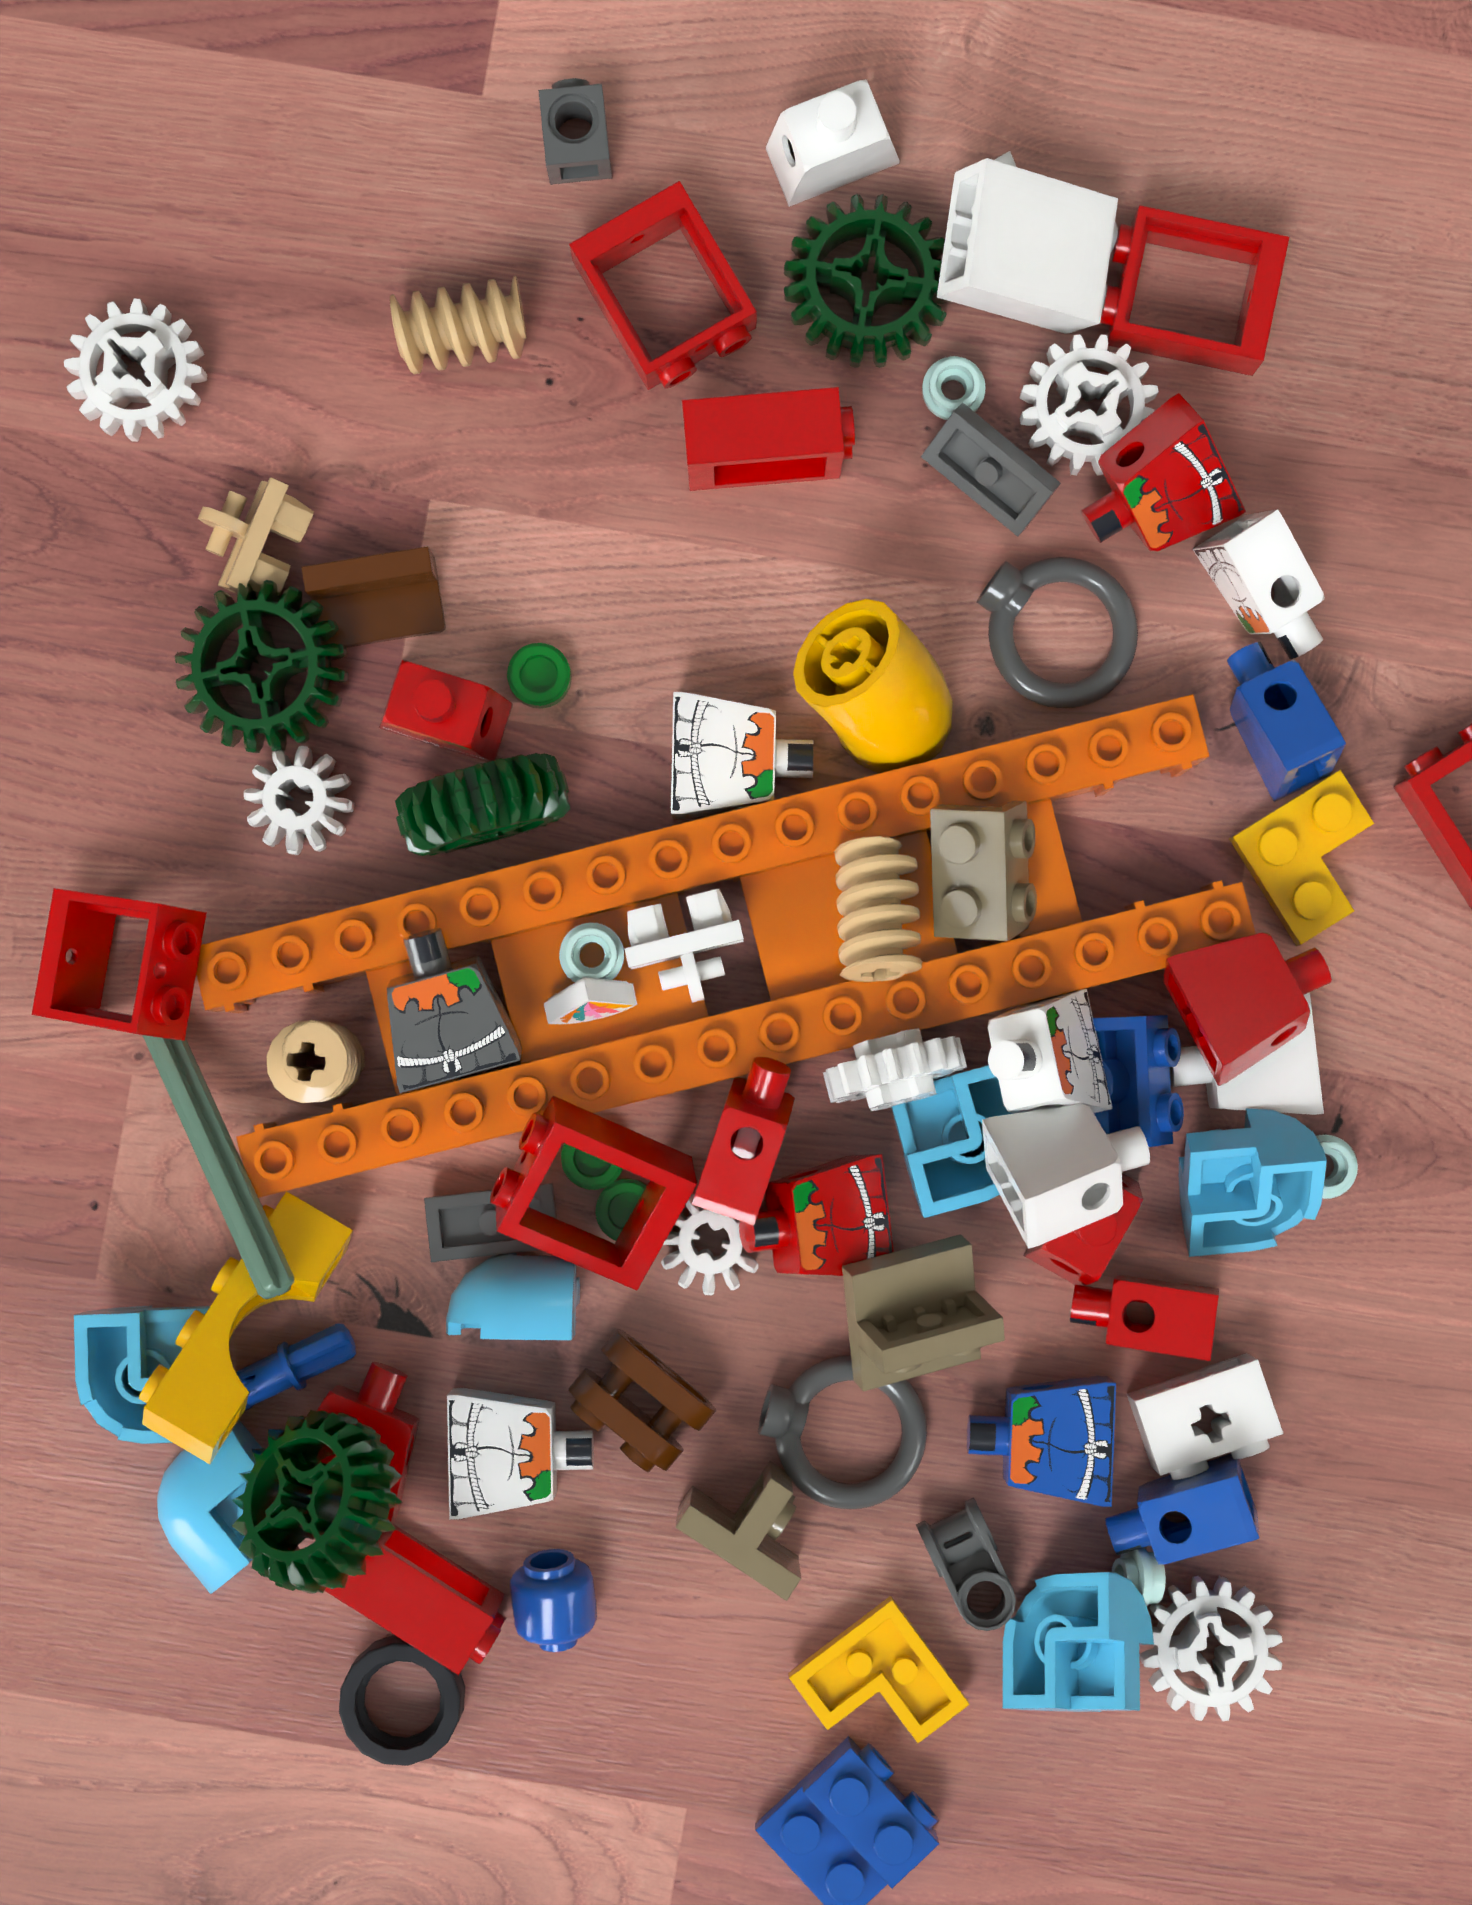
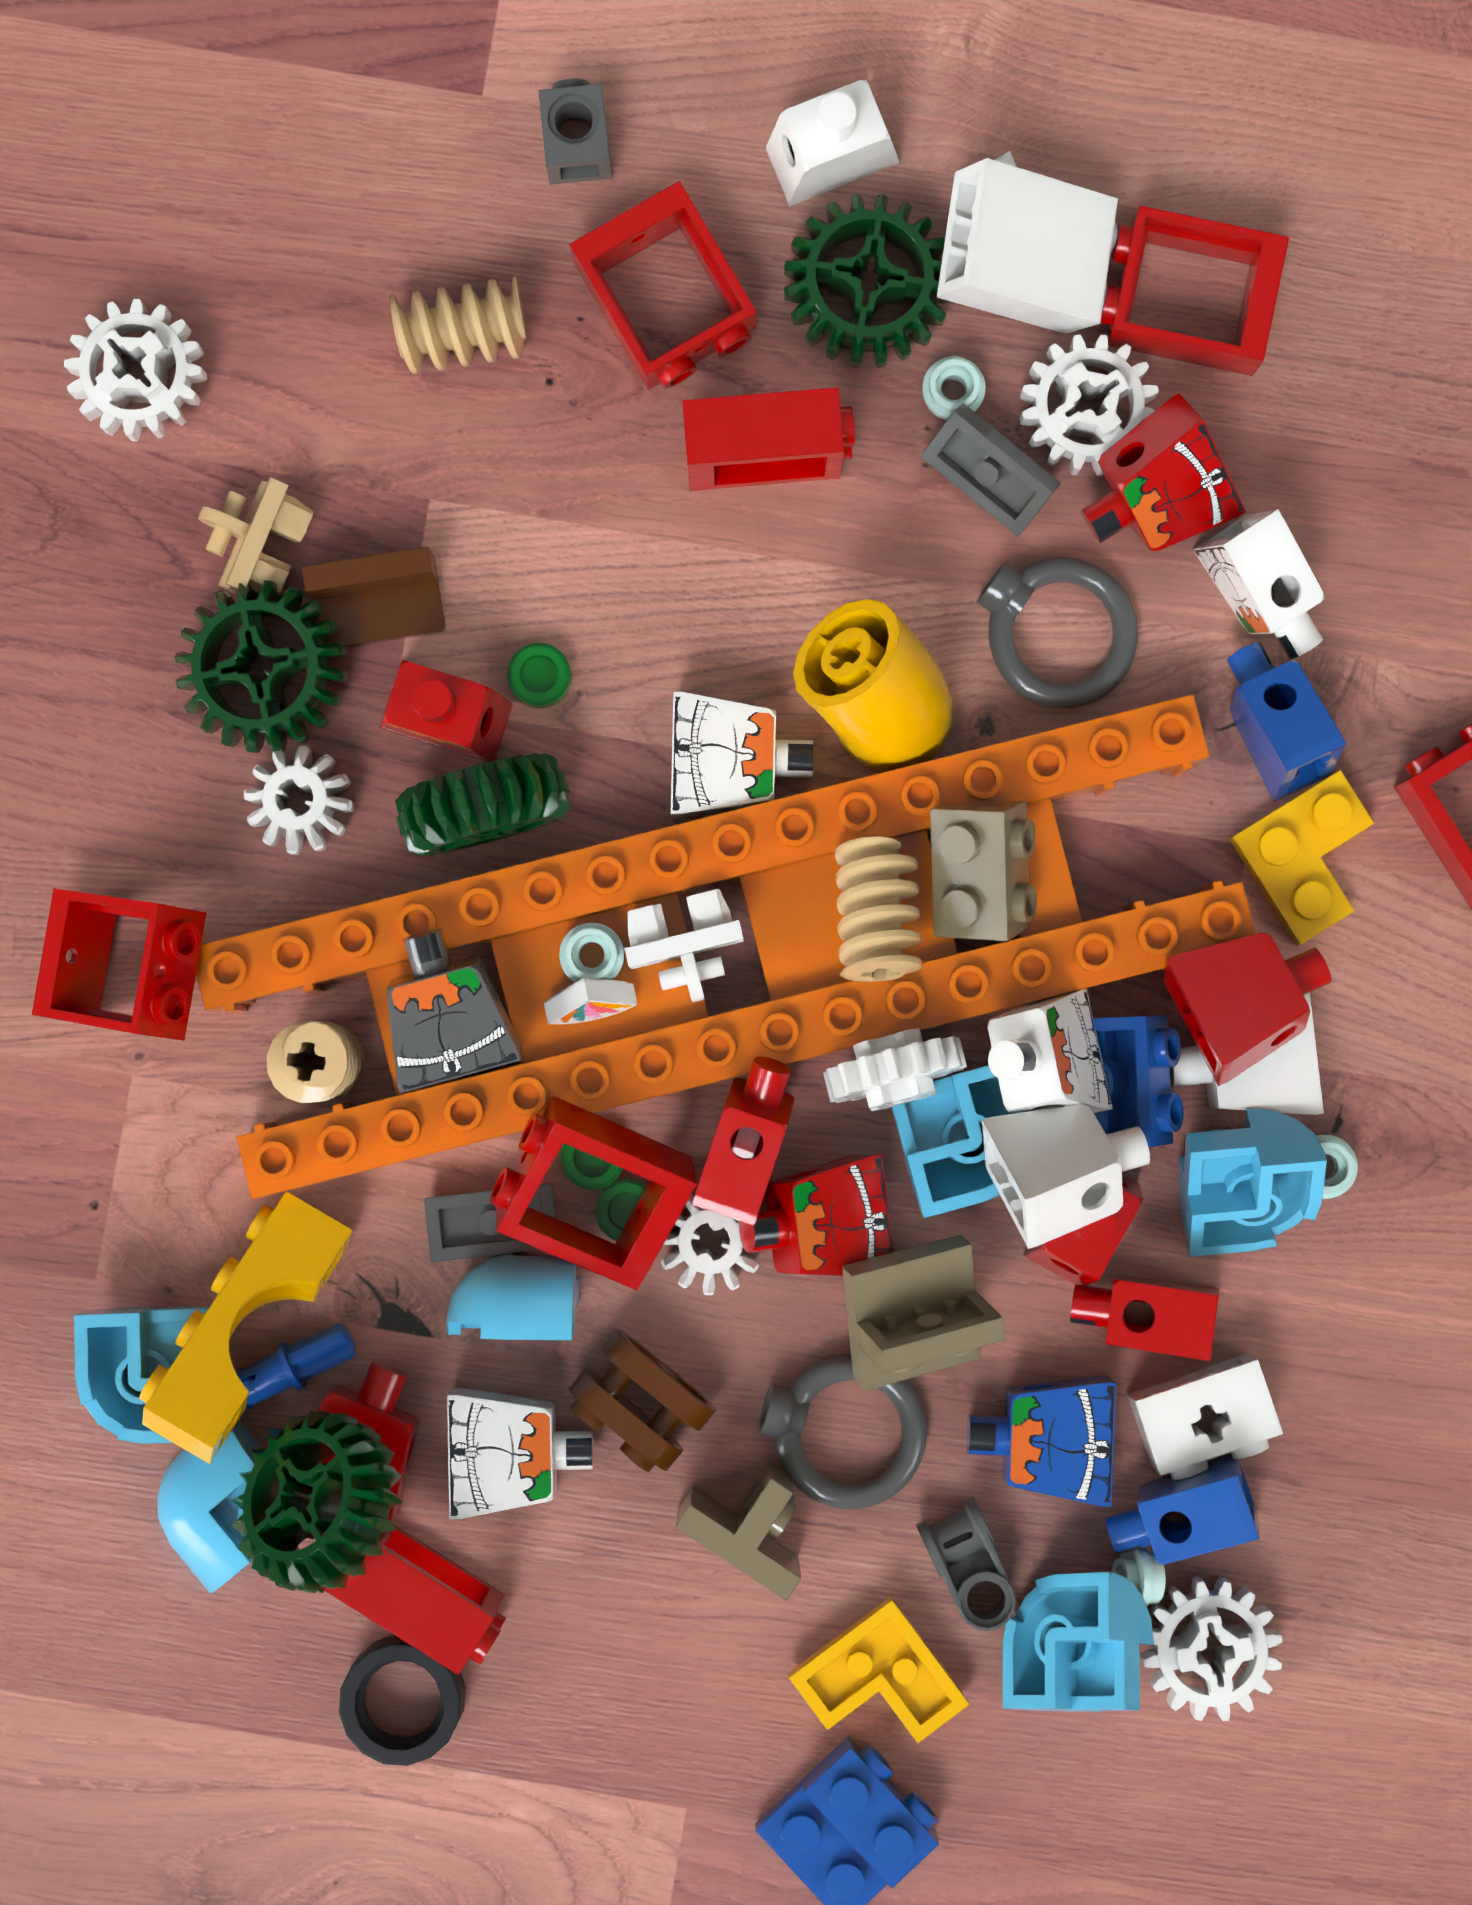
sand green axle [142,1035,294,1299] -> none
blue head [510,1549,597,1652] -> none

